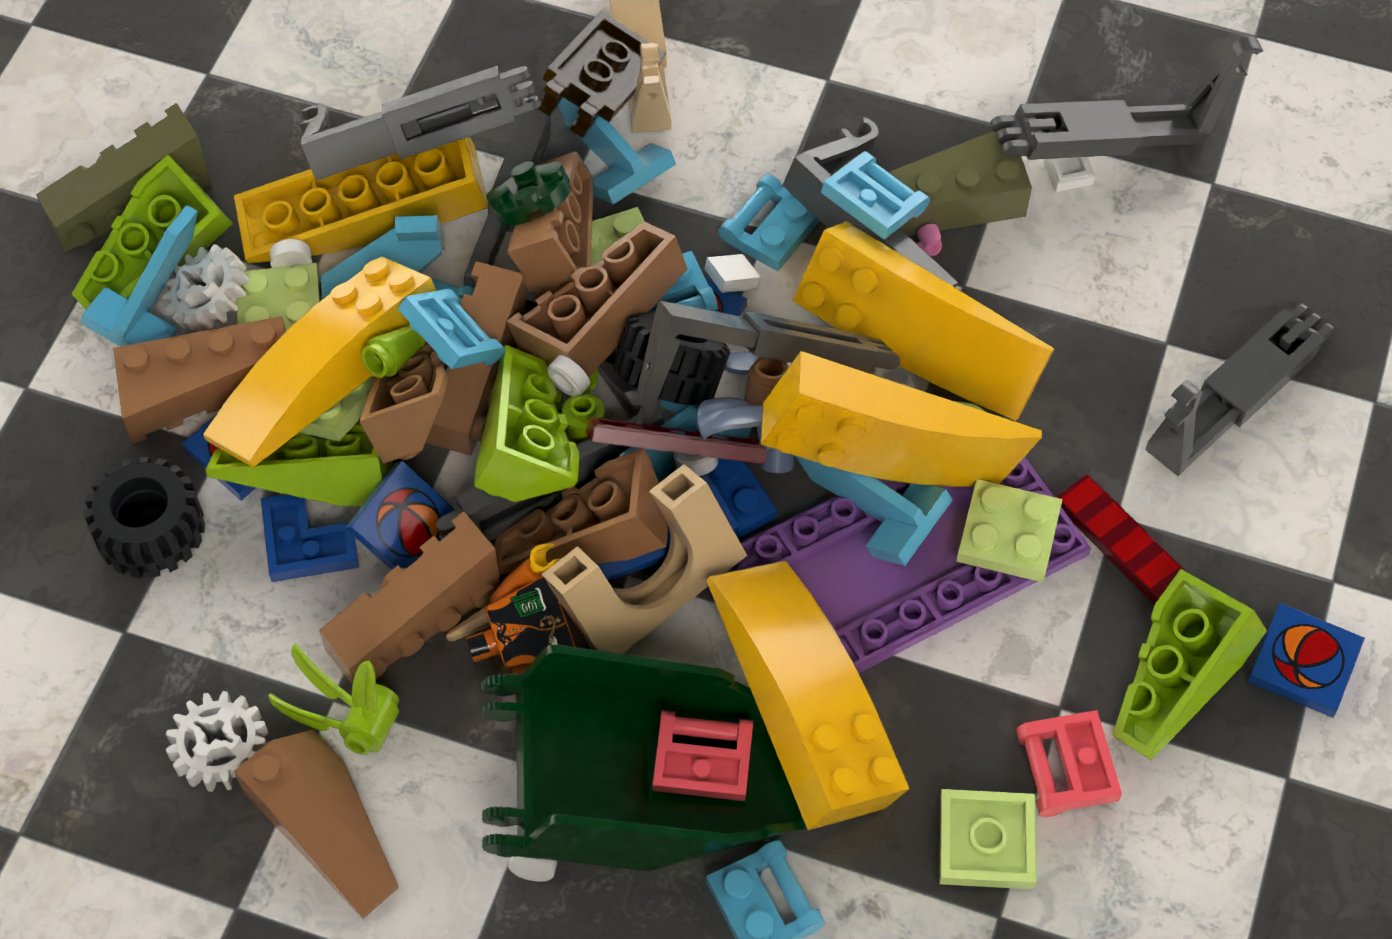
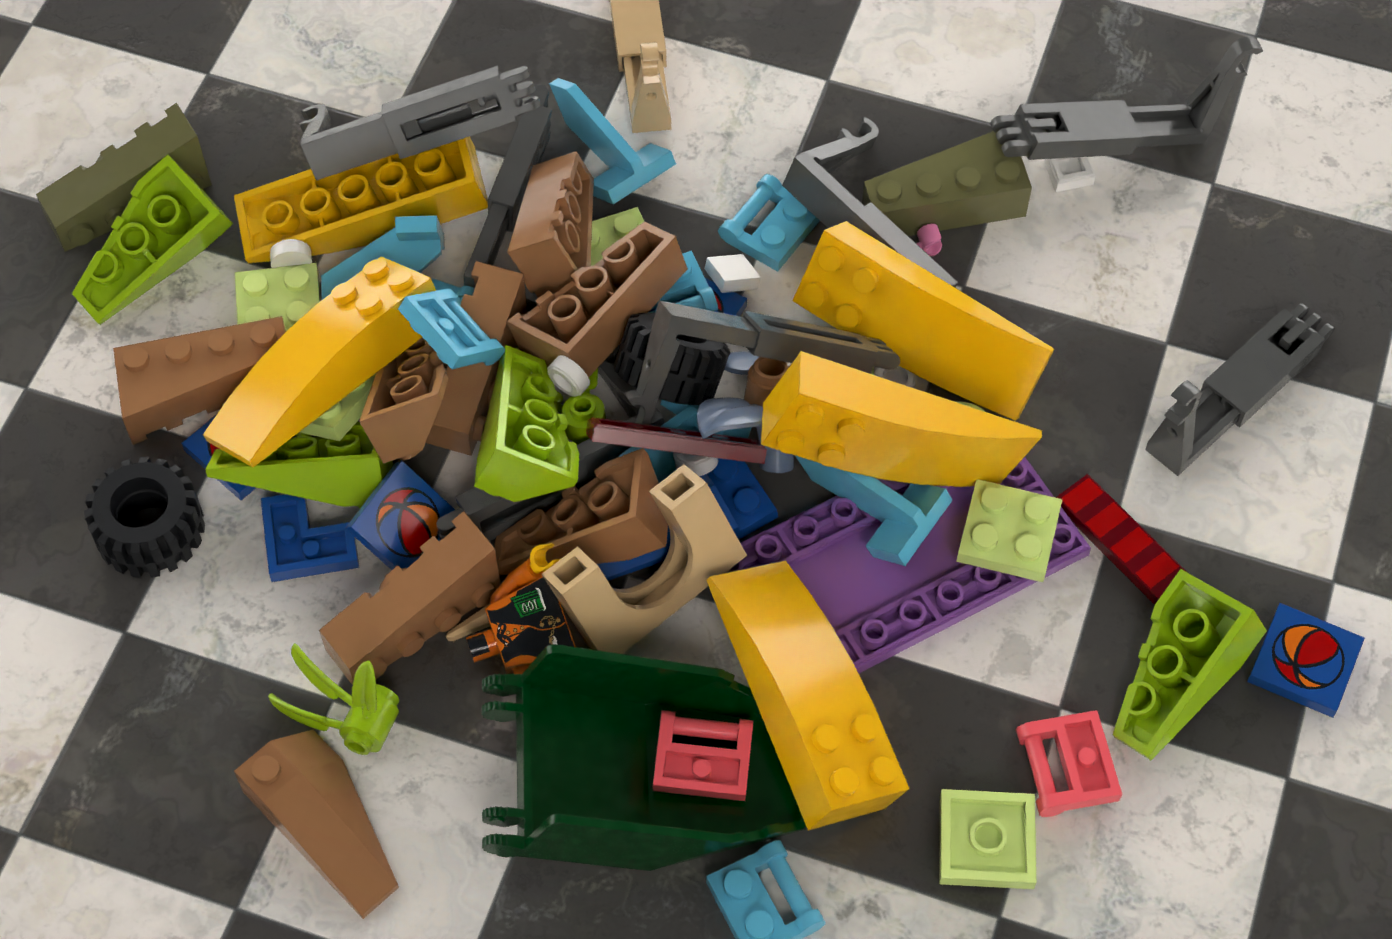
medium azure piece [81,205,198,347] -> none
white gear [163,244,249,332] -> none
white gear [166,691,269,792] -> none
lime cone [361,324,425,378] -> none
dark green plate [486,161,571,225] -> none
white tile [508,856,558,882] -> none
tile [537,11,666,138] -> none
medium azure plate [821,151,930,240] -> none

